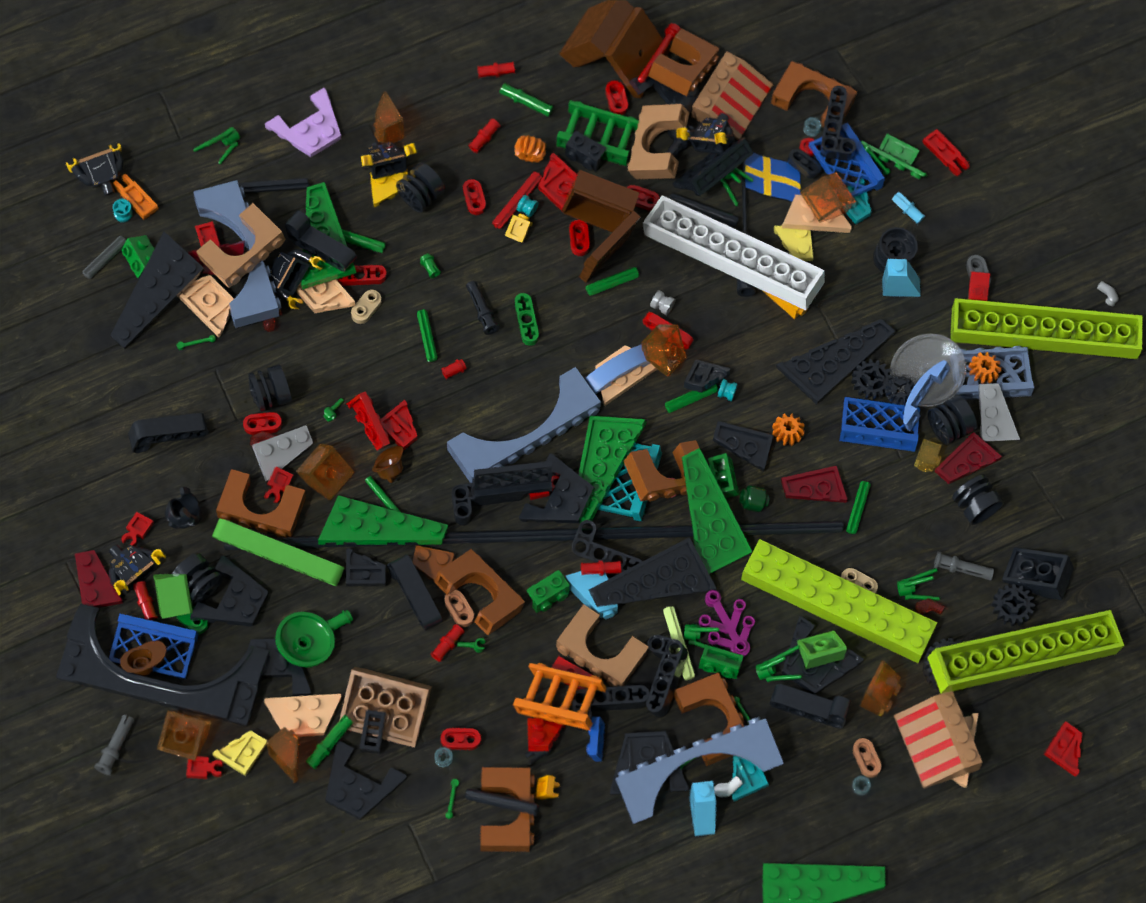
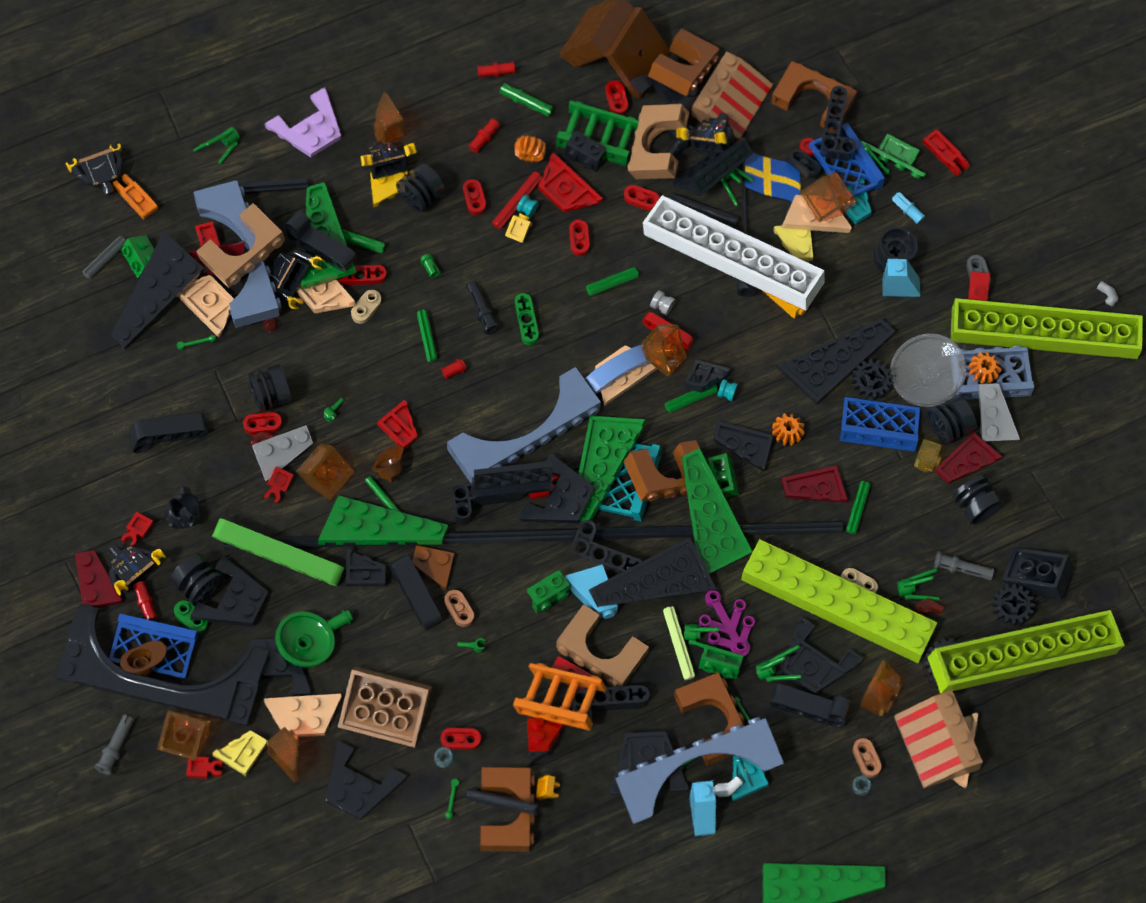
teal wheel [113,199,133,222] -> none
bright green slope [153,574,192,619] -> none
dark orange arch [216,469,306,537] -> none
green pin [306,715,354,769] -> none
red wing [346,391,390,451] -> none
black slope [360,710,386,754] -> none
red pin [431,624,464,662] -> none
dark orange arch [434,549,525,635] -> none
reddish brown container [562,170,640,283] -> none
red pin [581,560,621,576] -> none
blue plate [587,717,605,761] -> none
red piece [638,23,681,83] -> none
black beam [646,635,688,718] -> none
dark green head [739,485,769,512] -> none
bright green slope [797,631,847,669] -> none
clear light blue bush [804,117,821,136] -> none
black gear [885,376,915,405] -> none
medium blue slope [903,360,950,431] -> none
red wing [1044,721,1082,776] -> none

